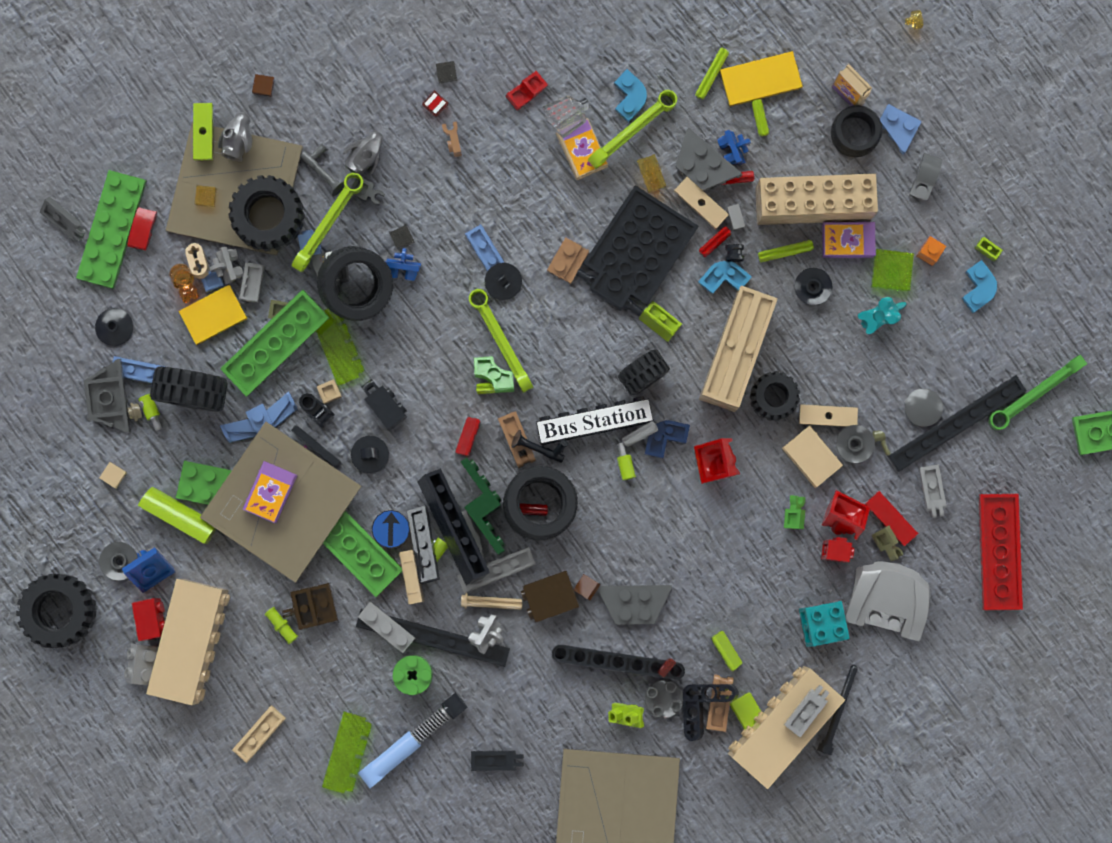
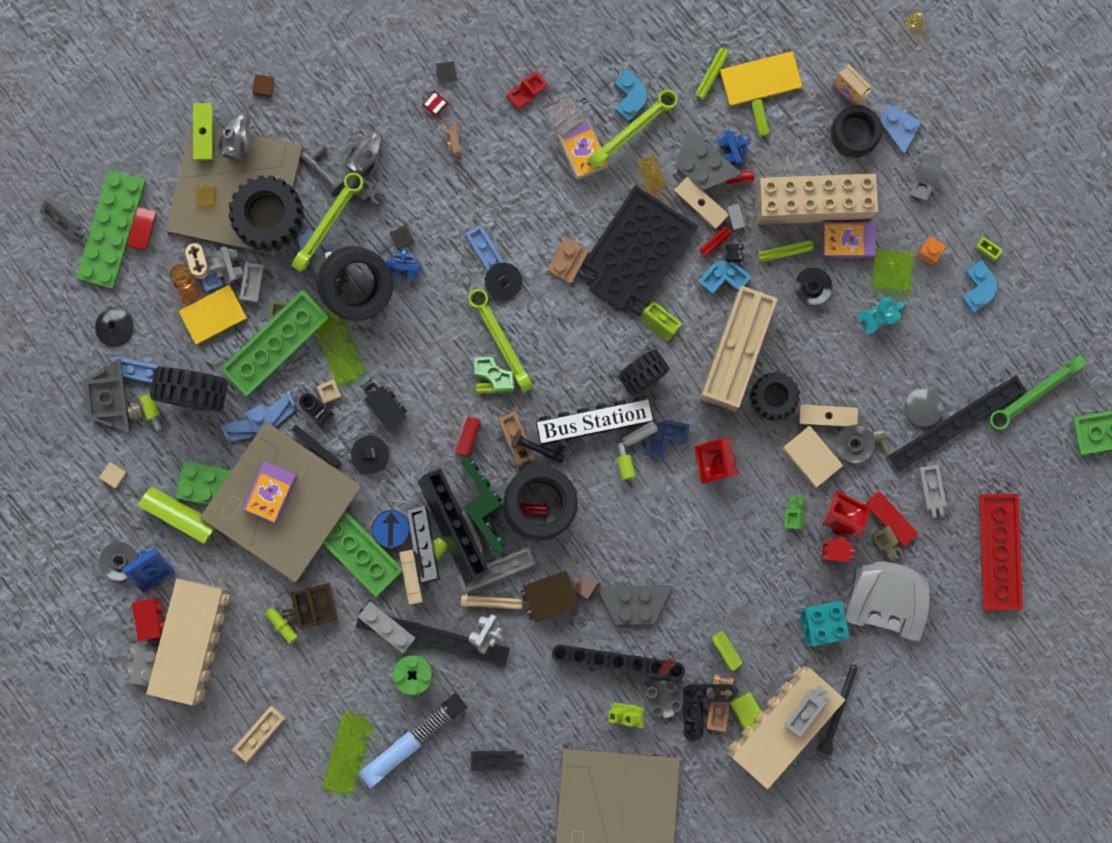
black tyre [16,574,97,648] -> none

